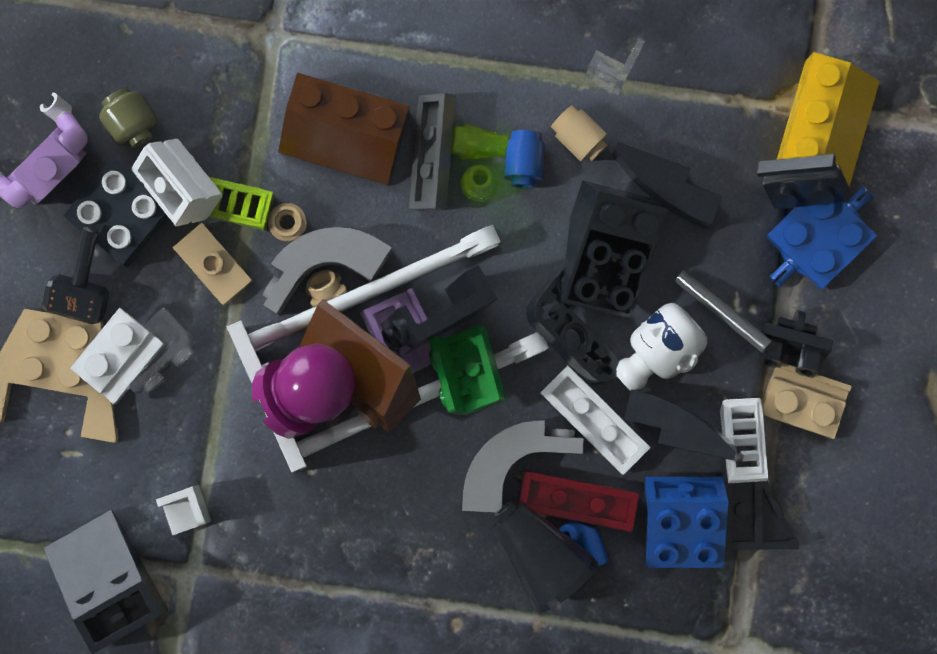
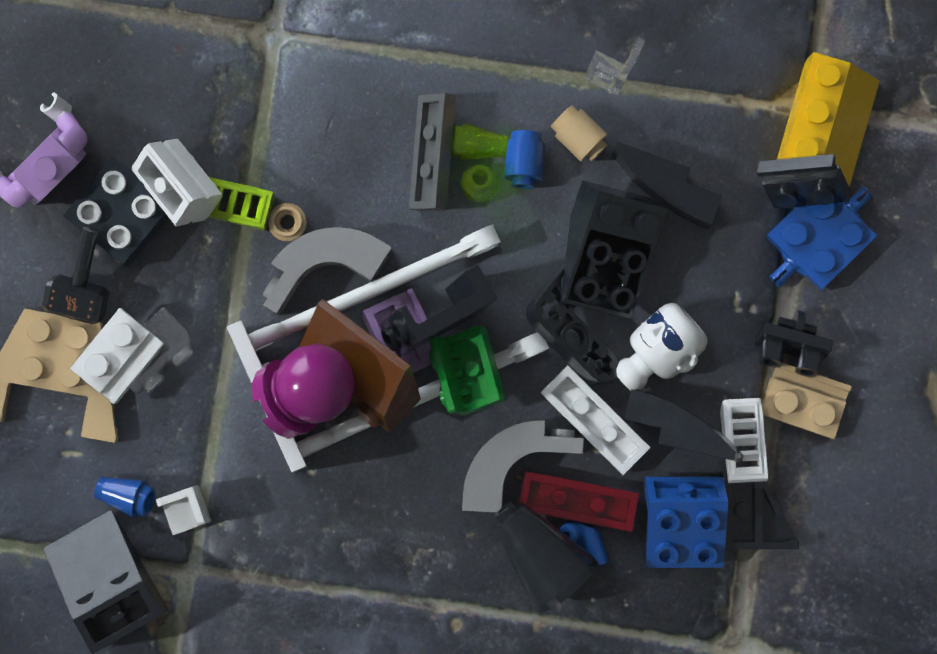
olive head [99,88,157,148] -> none
tan plate [173,223,253,306] -> none
reddish brown slope [278,72,410,186] -> none
tan plate [305,270,347,307] -> none
dark grey bar [675,270,773,354] -> none
none -> blue cone [94,476,156,518]

